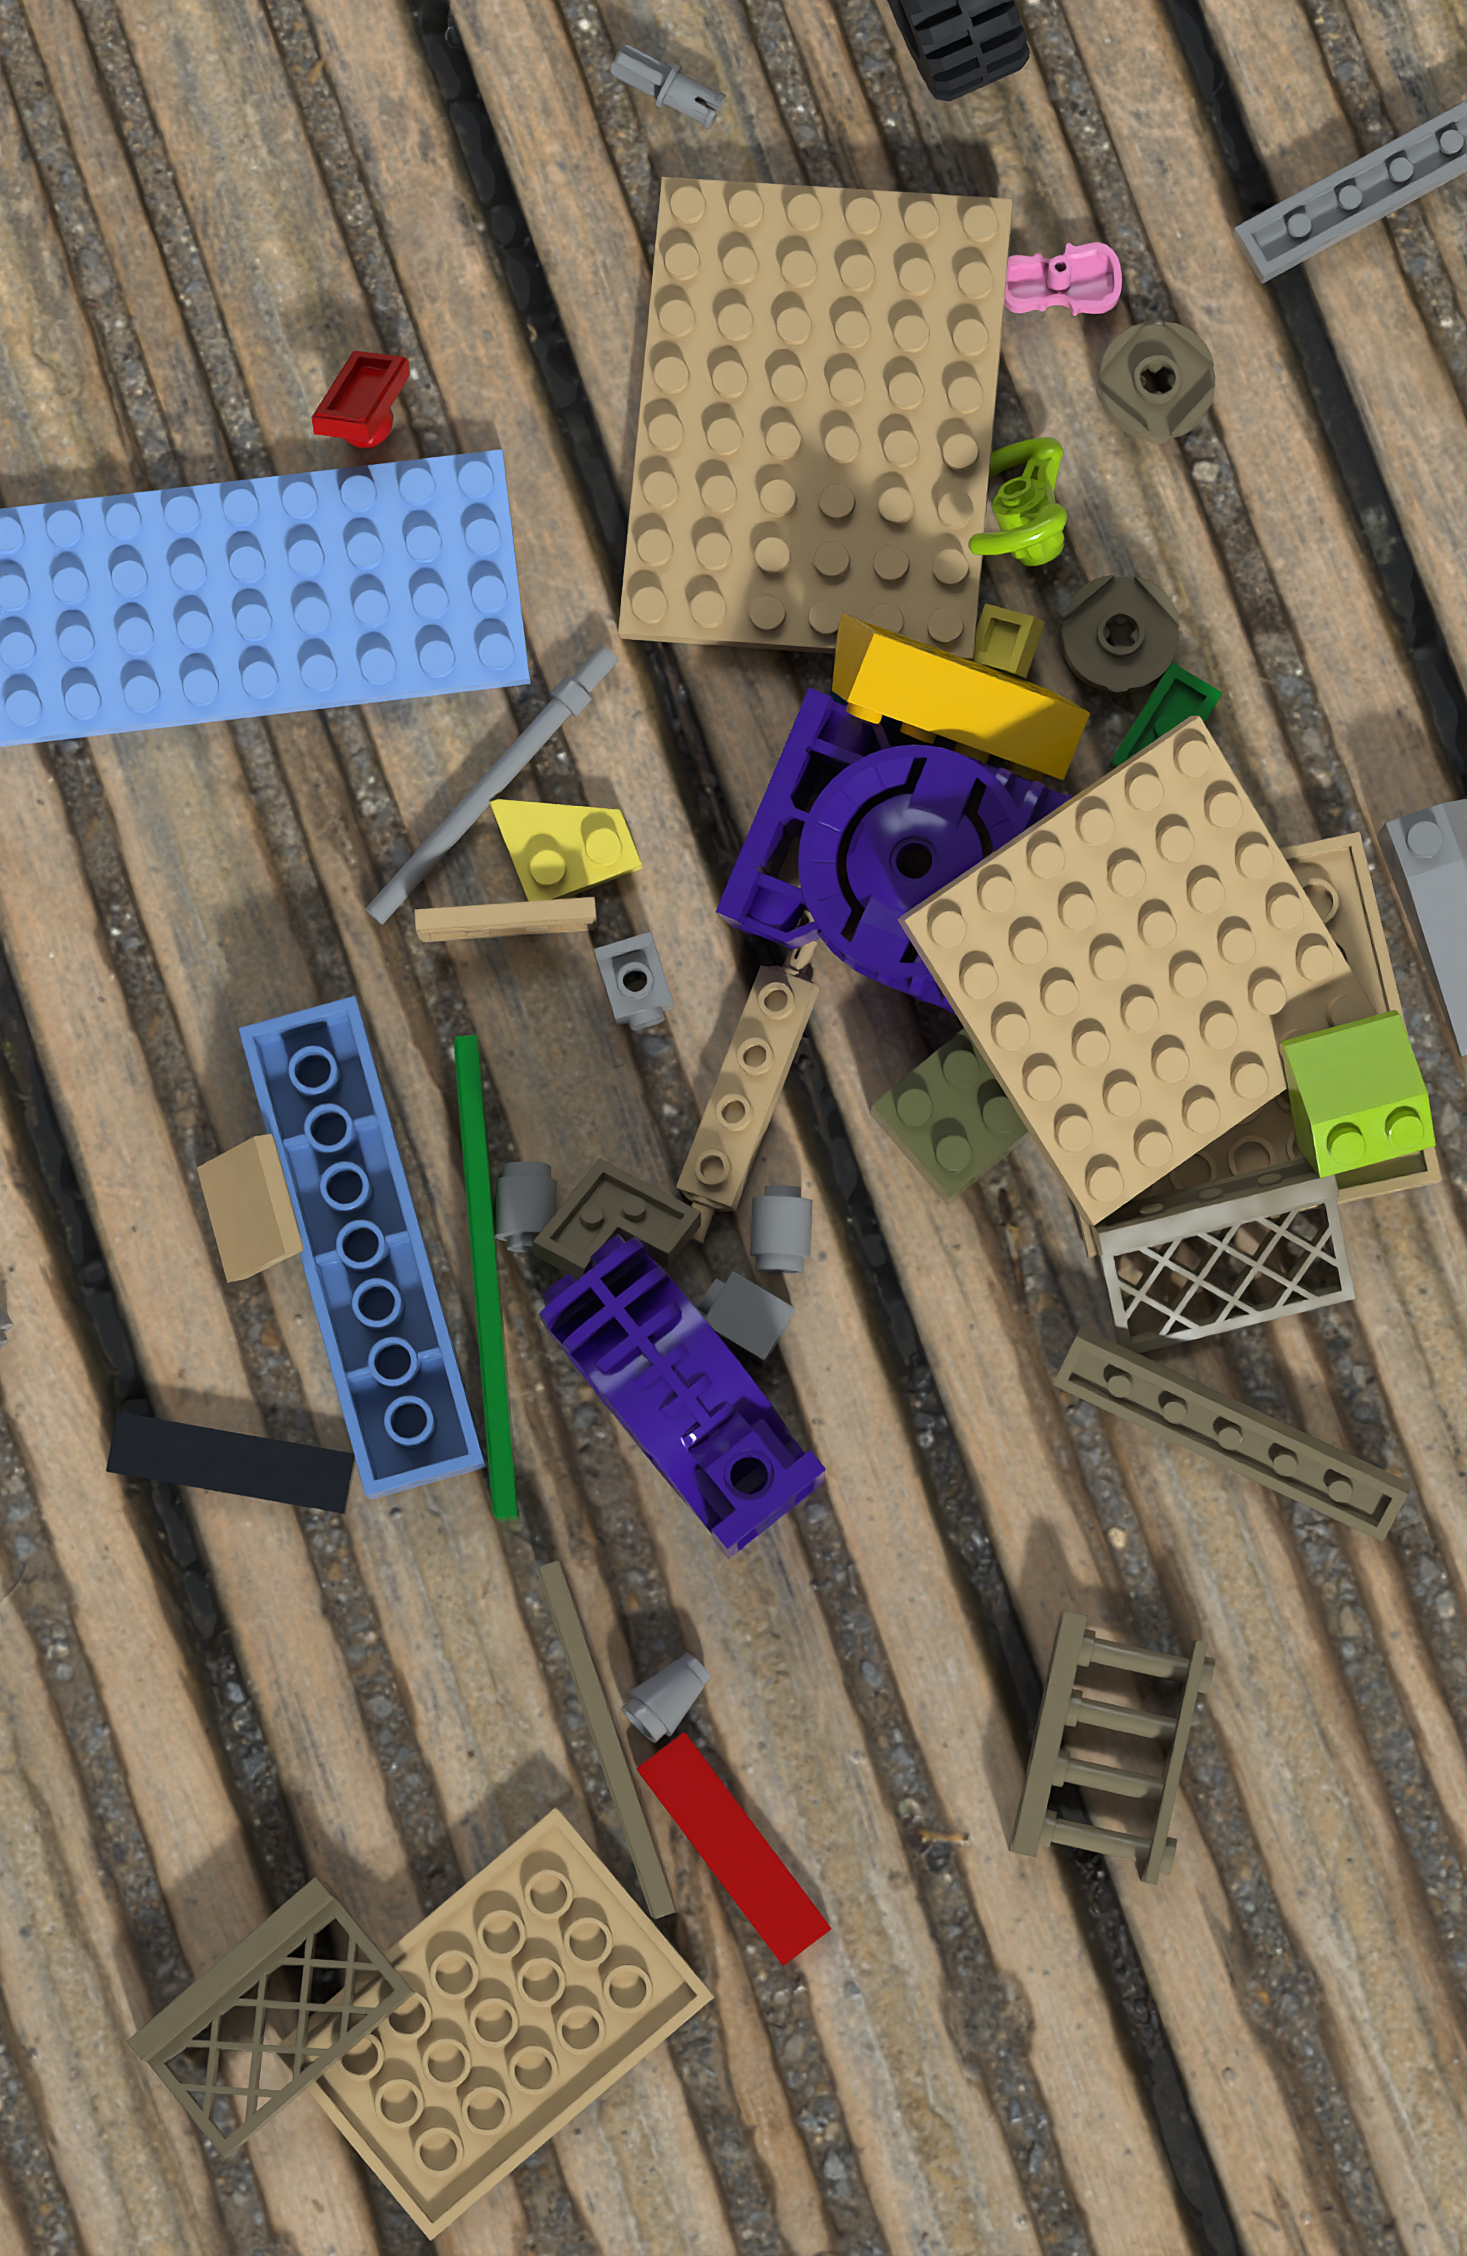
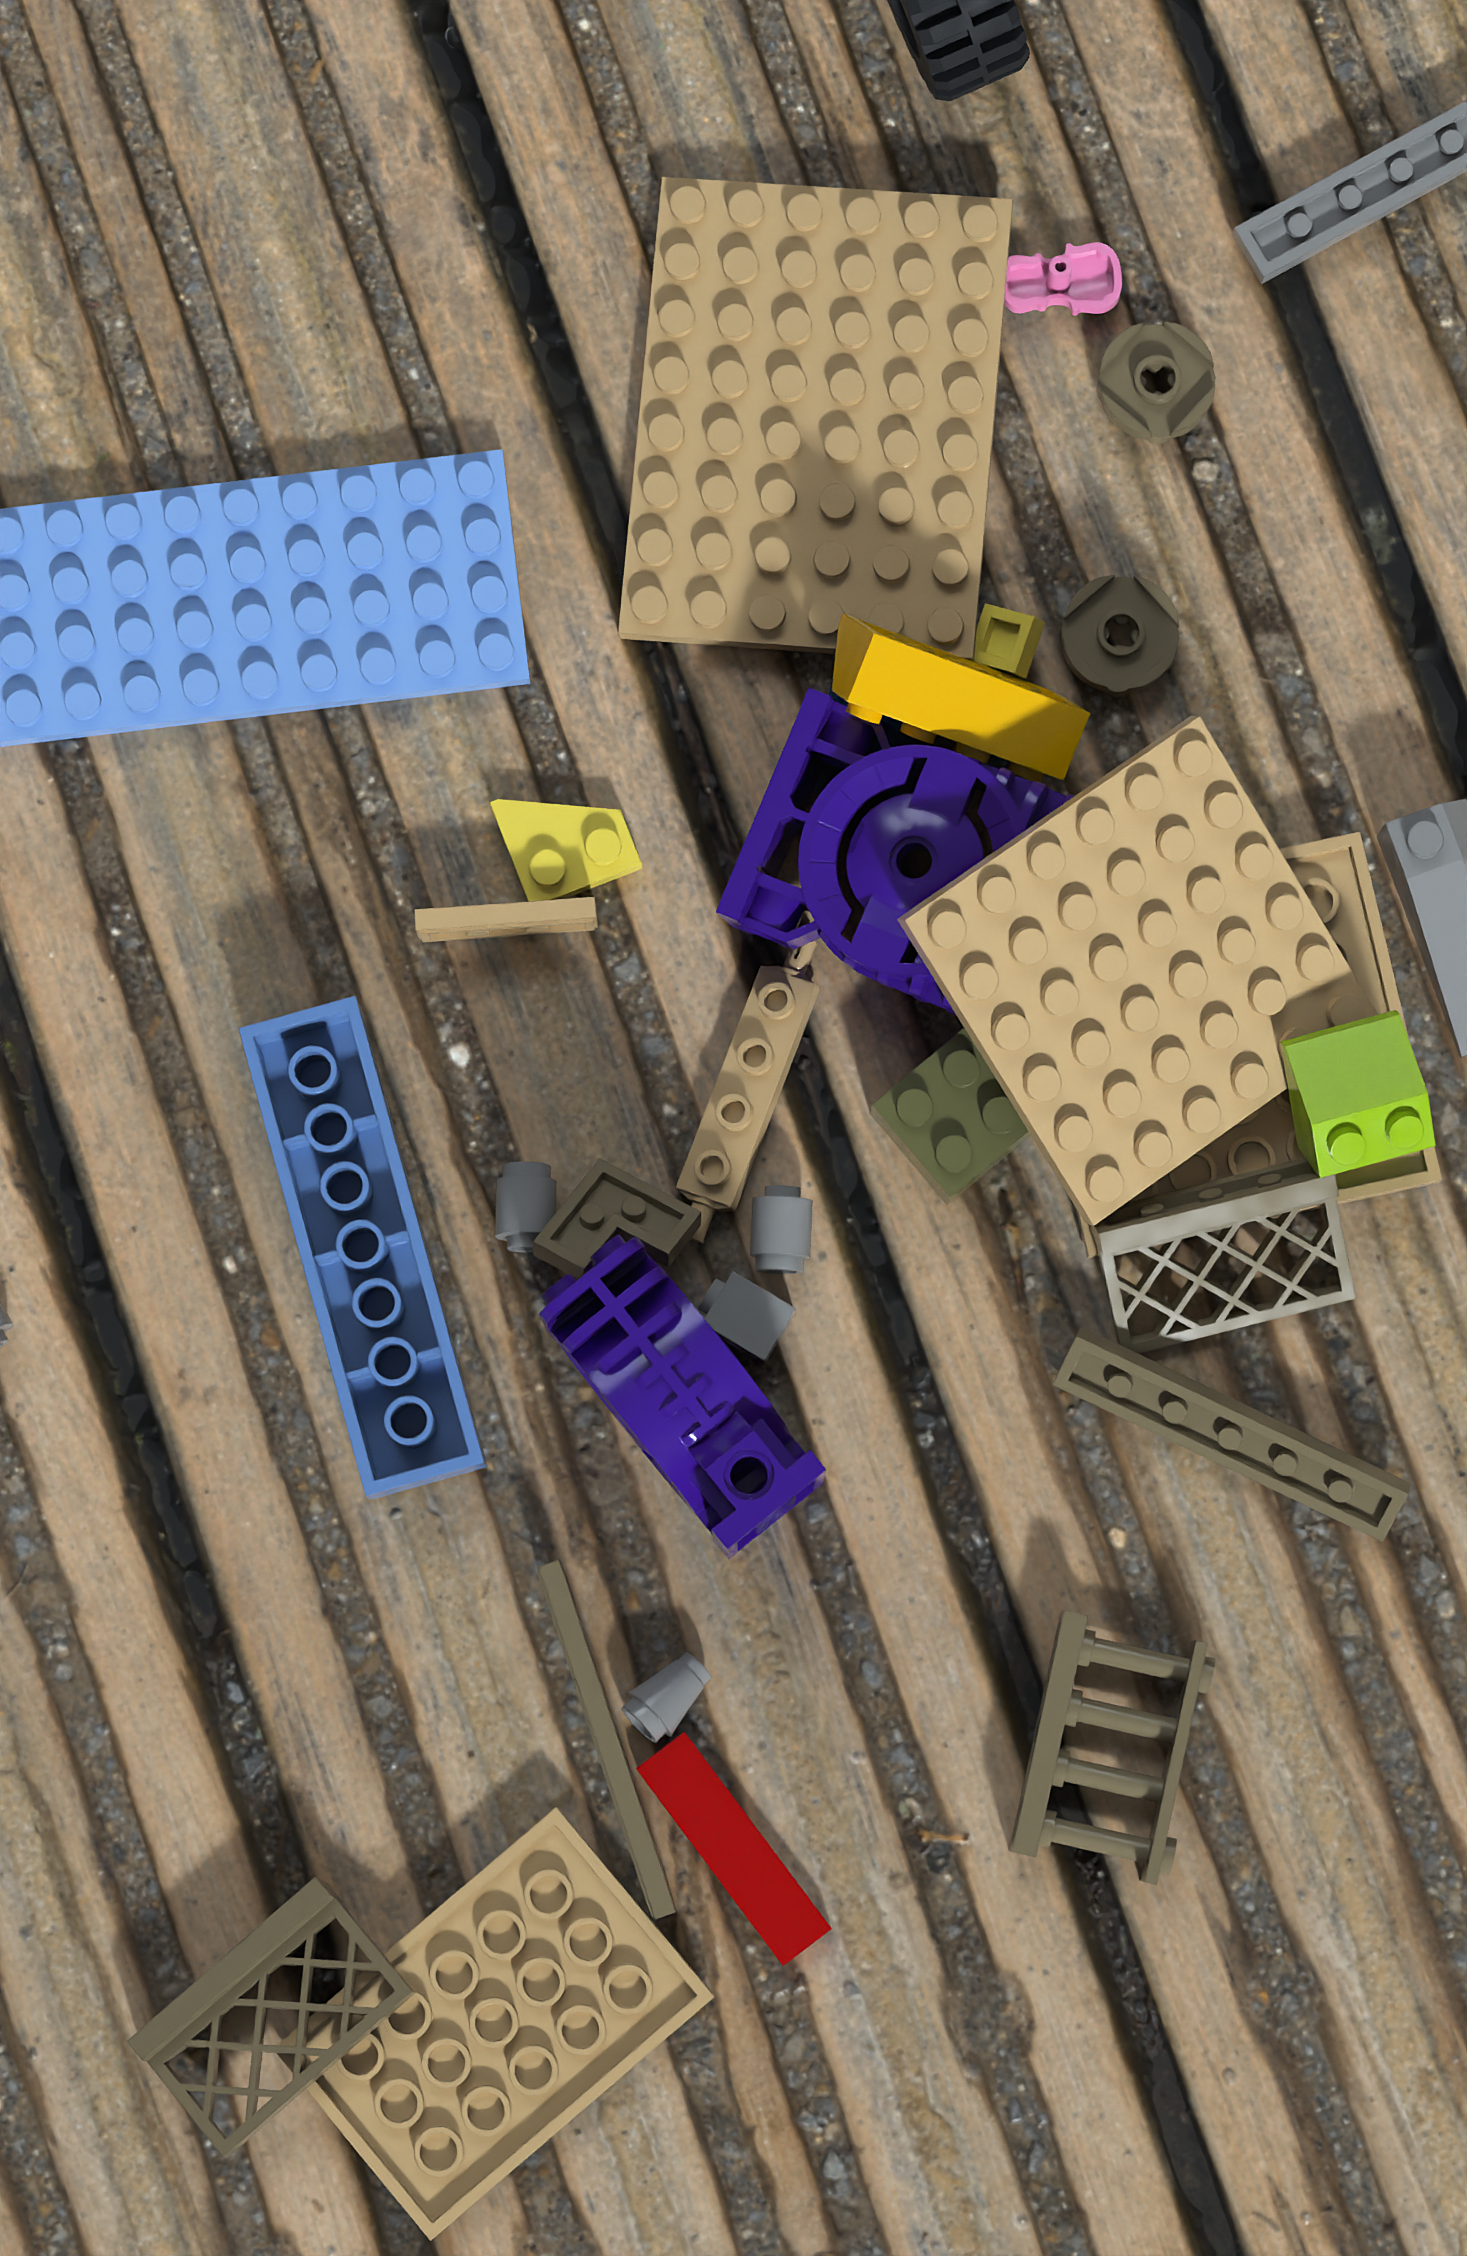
black tile [106,1412,356,1515] -> none
tan tile [197,1134,304,1283] -> none
red tile [311,351,410,448] -> none
light grey bar [364,645,619,925] -> none
green tile [453,1035,520,1521] -> none
light grey brick [594,931,674,1030] -> none
light grey axle [610,45,726,129] -> none
lime piece [968,437,1068,566] -> none
green plate [1109,662,1223,769] -> none

